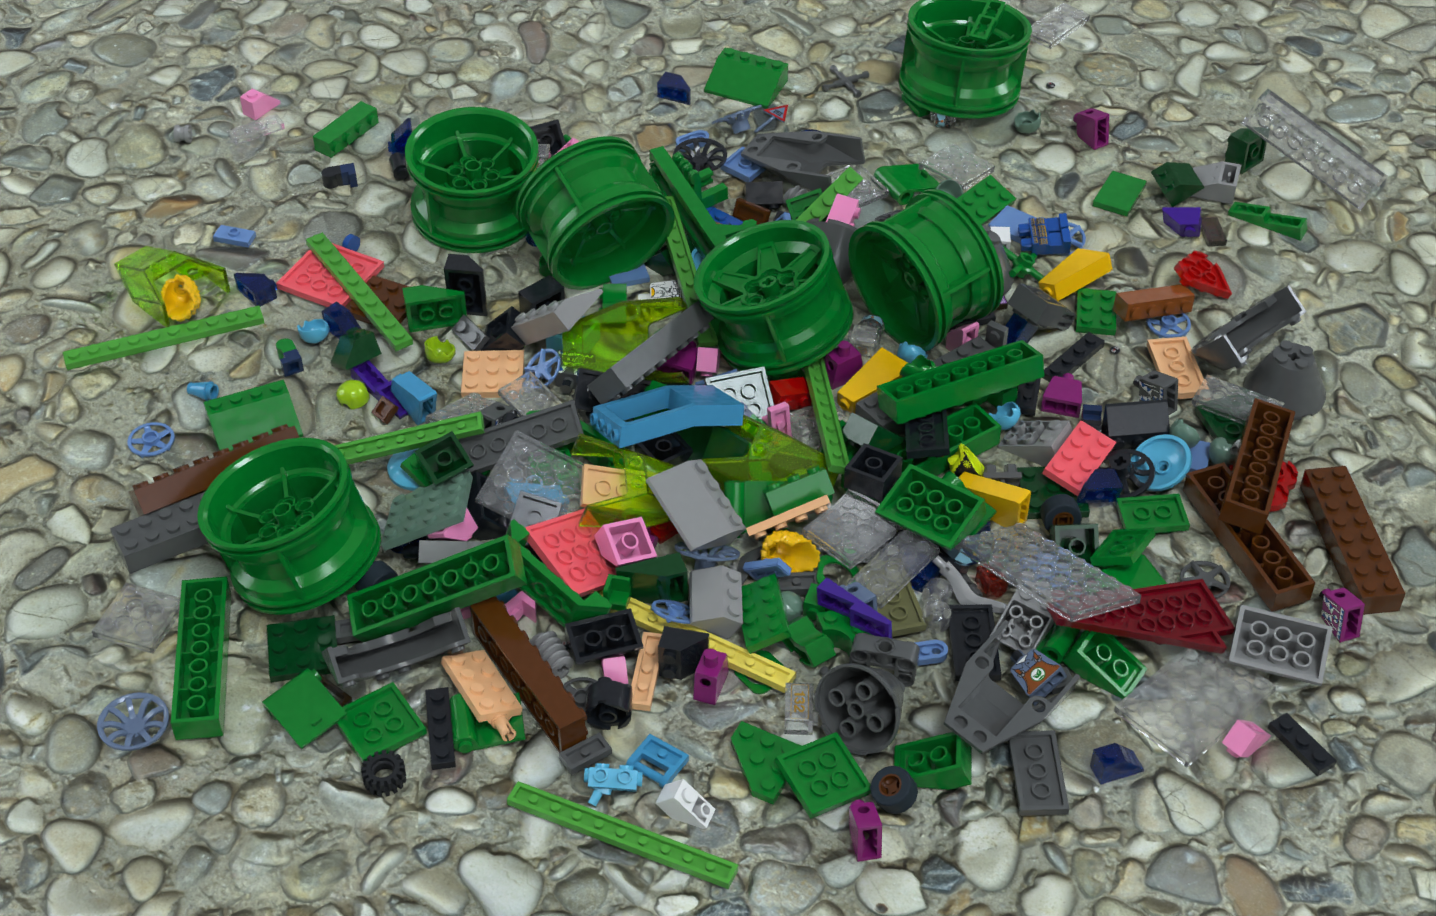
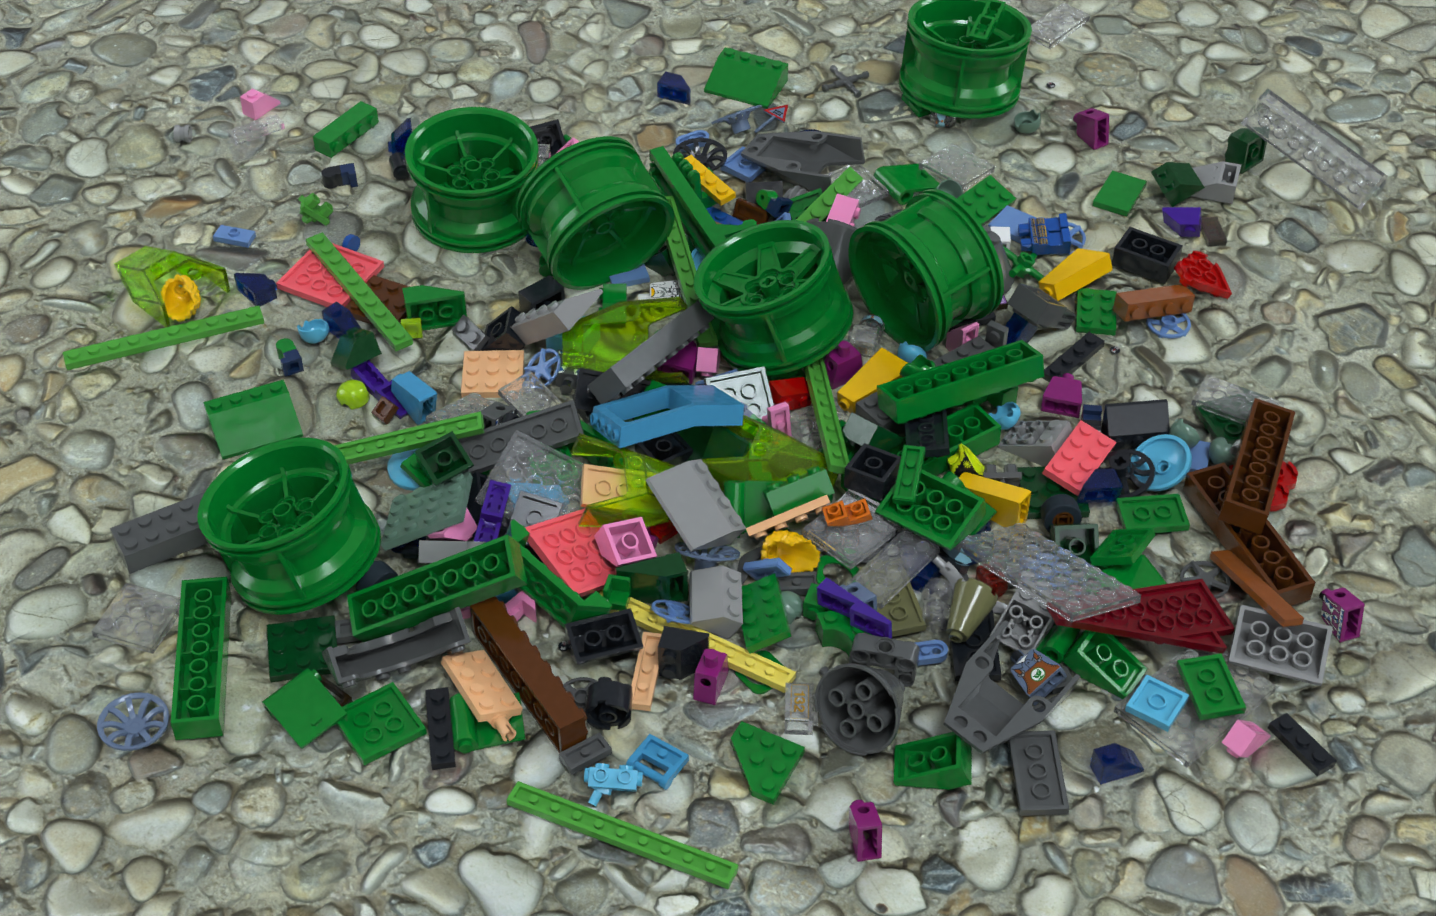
medium blue wheel [127,422,175,458] -> none
reddish brown brick [129,424,300,515] -> none
dark azure cone [187,381,219,401] -> none
black tyre [361,750,406,797] -> none
lime hair [424,336,456,364] -> none
black slope [444,254,488,316] -> none
light grey piece [530,631,574,679] -> none
bright pink slope [600,654,628,684] -> none
white slope [655,779,715,829] -> none
green plate [775,732,871,819] -> none
green brick [782,616,836,667] -> none
black wheel [870,766,918,814] -> none
black plate [1016,378,1041,416] -> none
dark grey torso [1133,370,1178,415] -> none
light nougat plate [1147,336,1209,399] -> none
dark grey windscreen [1191,285,1307,371] -> none
green slope [1228,202,1307,241] -> none
dark grey cone [1243,340,1326,420] -> none
reddish brown brick [1300,466,1405,615] -> none
none -> bright green hips [298,193,333,226]
none -> lime tile [401,318,423,339]
none -> dark purple slope [474,480,511,542]
none -> yellow plate [684,155,736,206]
none -> leg [756,189,793,218]
none -> orange slope [822,498,873,526]
none -> green tile [892,445,926,506]
none -> olive cone [946,578,998,643]
none -> black brick [1112,227,1183,284]
none -> medium azure plate [1125,675,1189,732]
none -> green plate [1176,653,1246,720]
none -> dark orange tile [1210,550,1304,627]

